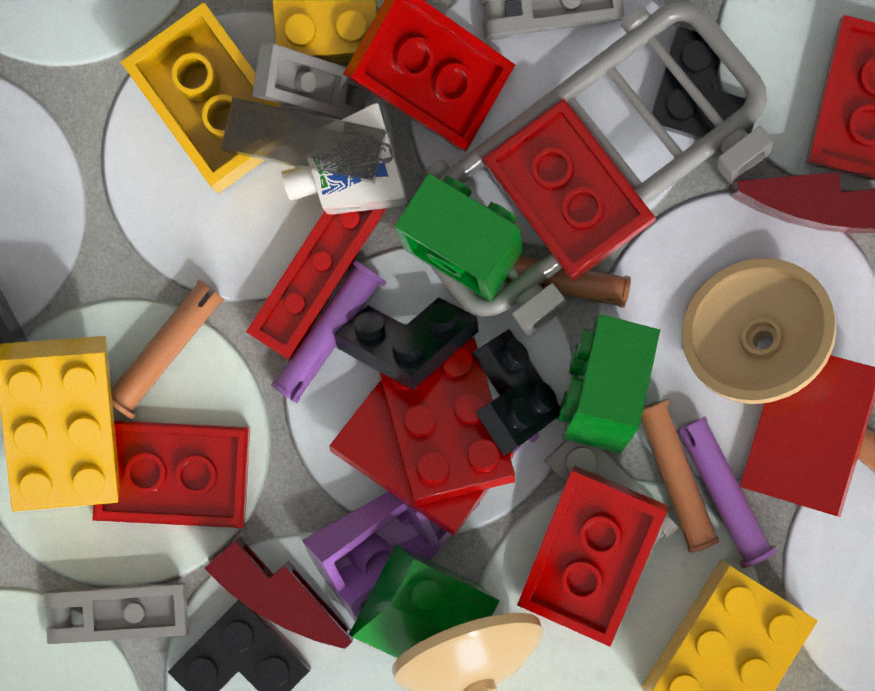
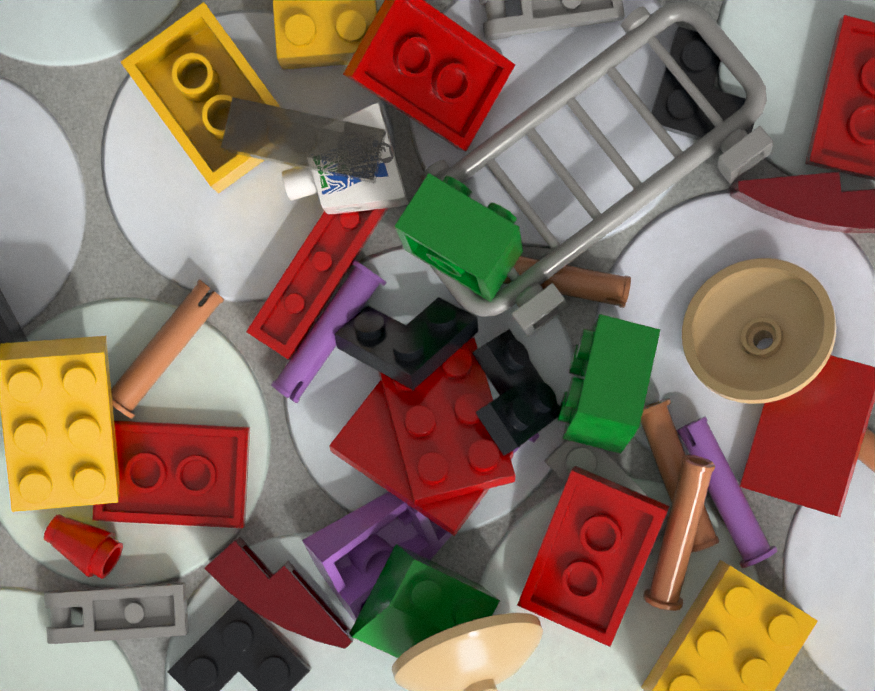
light grey plate [252,44,371,122] -> none
red tile [482,98,656,282] -> none
none -> red cone [44,514,123,579]
none -> nougat pin [643,455,715,611]

